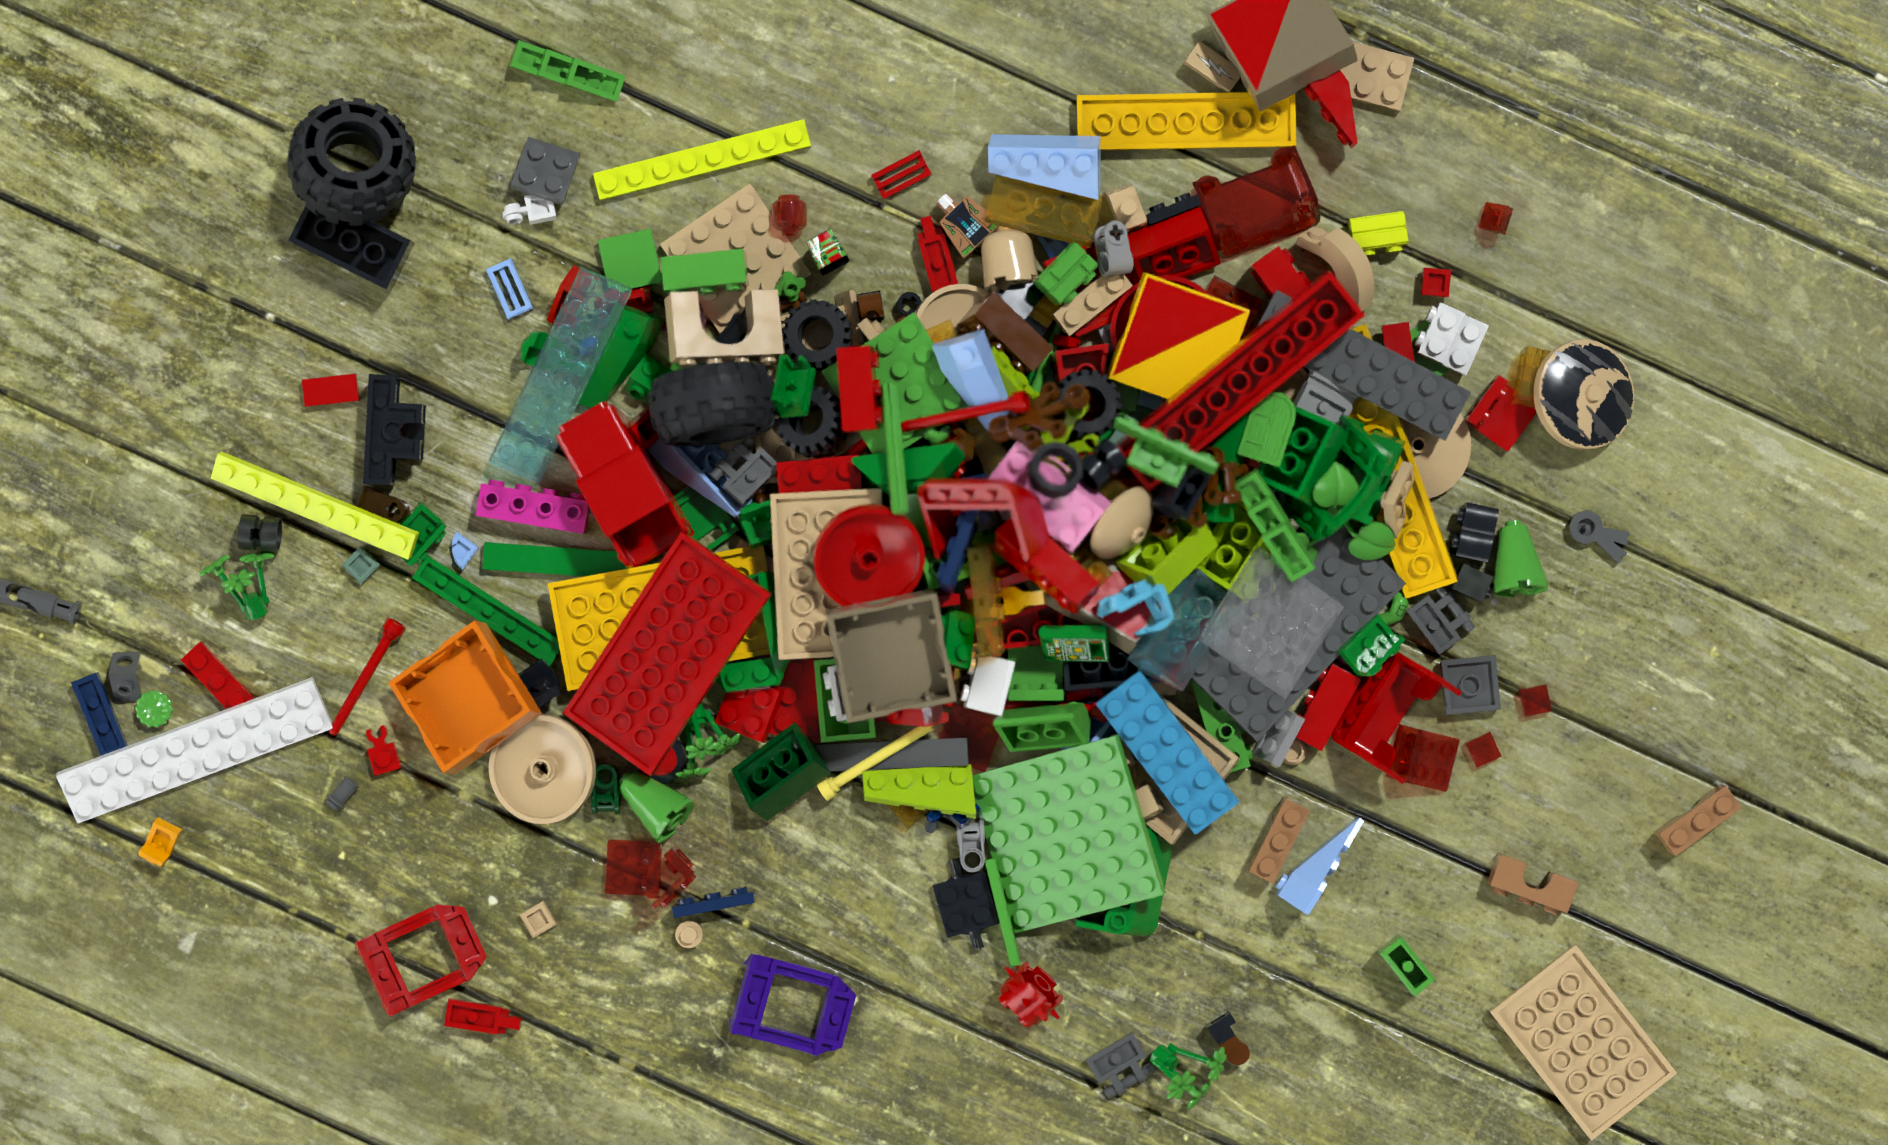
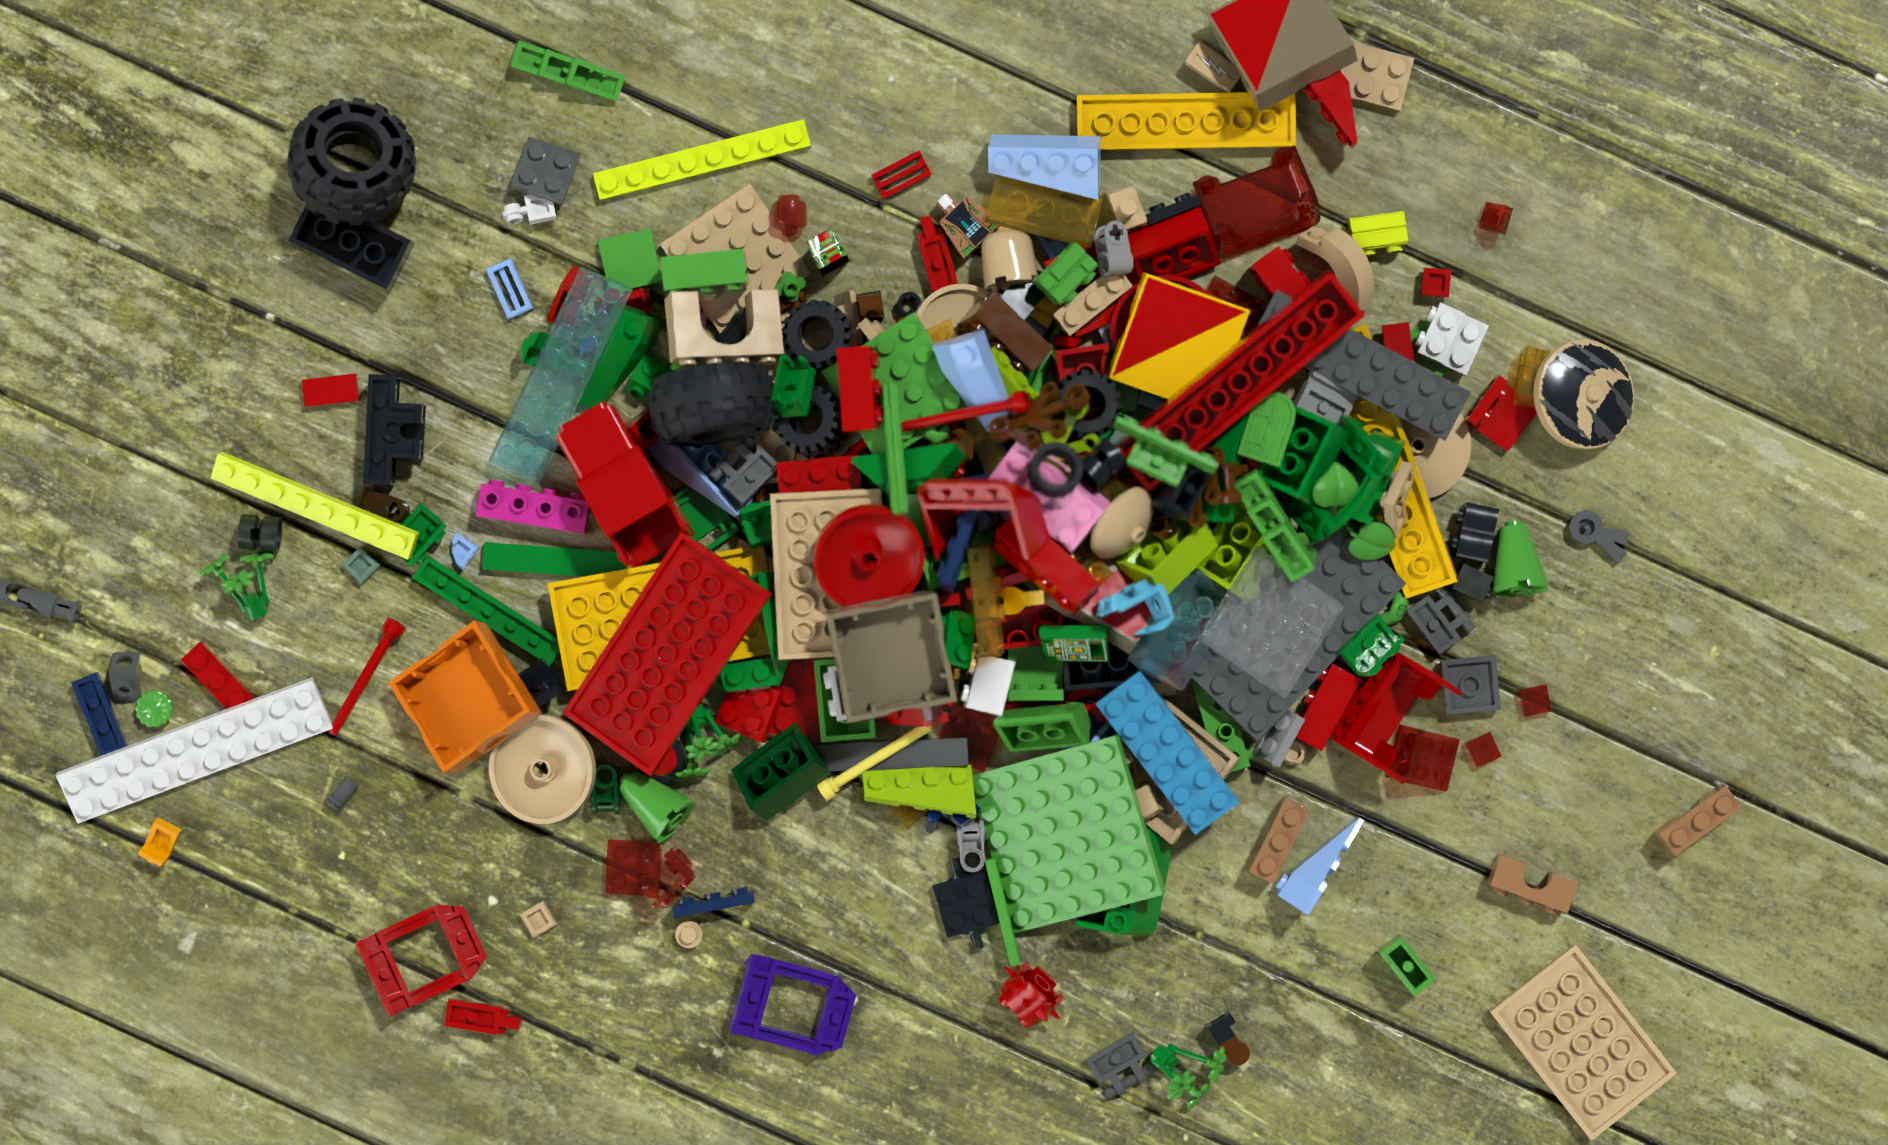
red plate [366,725,402,776] -> none

